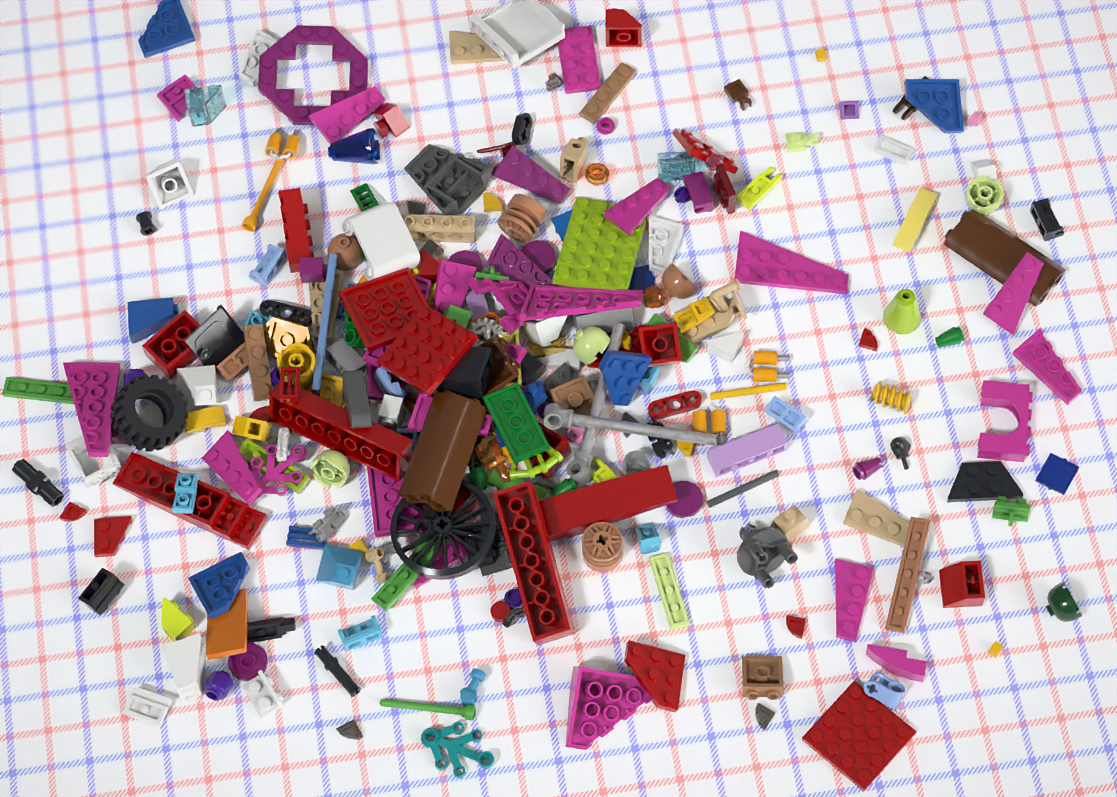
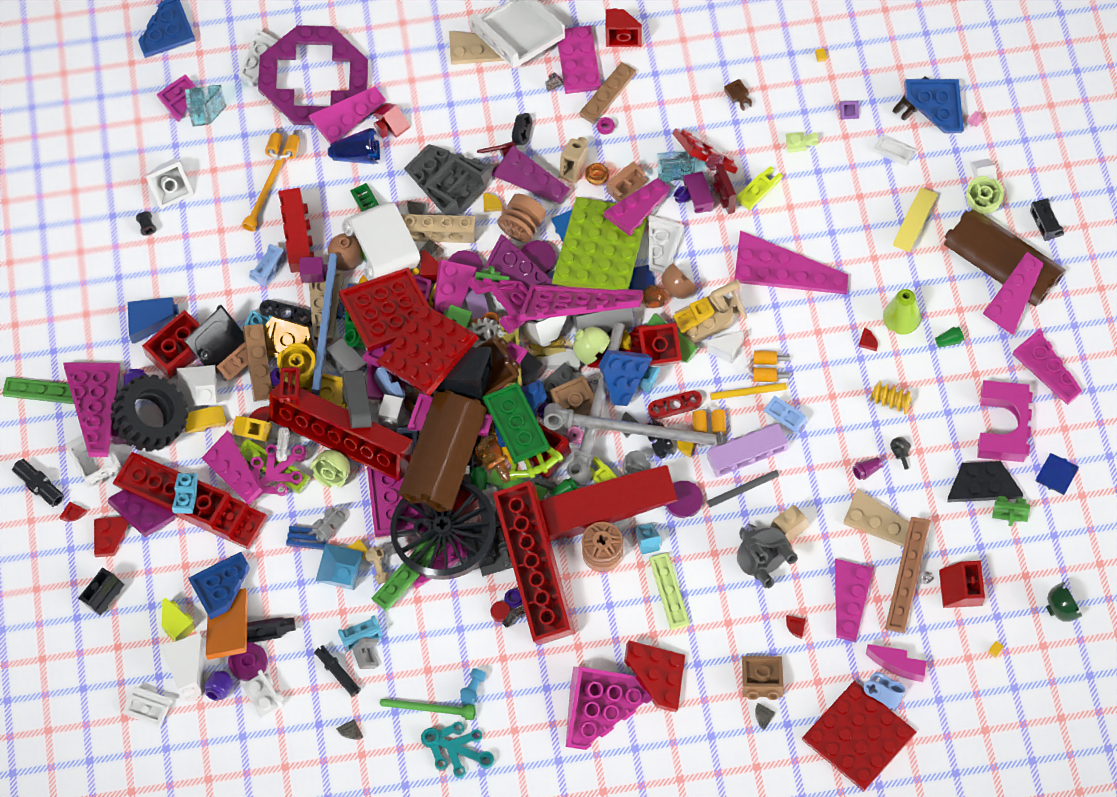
none -> magenta wing [108,490,176,538]
none -> light grey bracket [352,637,379,669]
none -> nougat hinge [606,161,647,202]

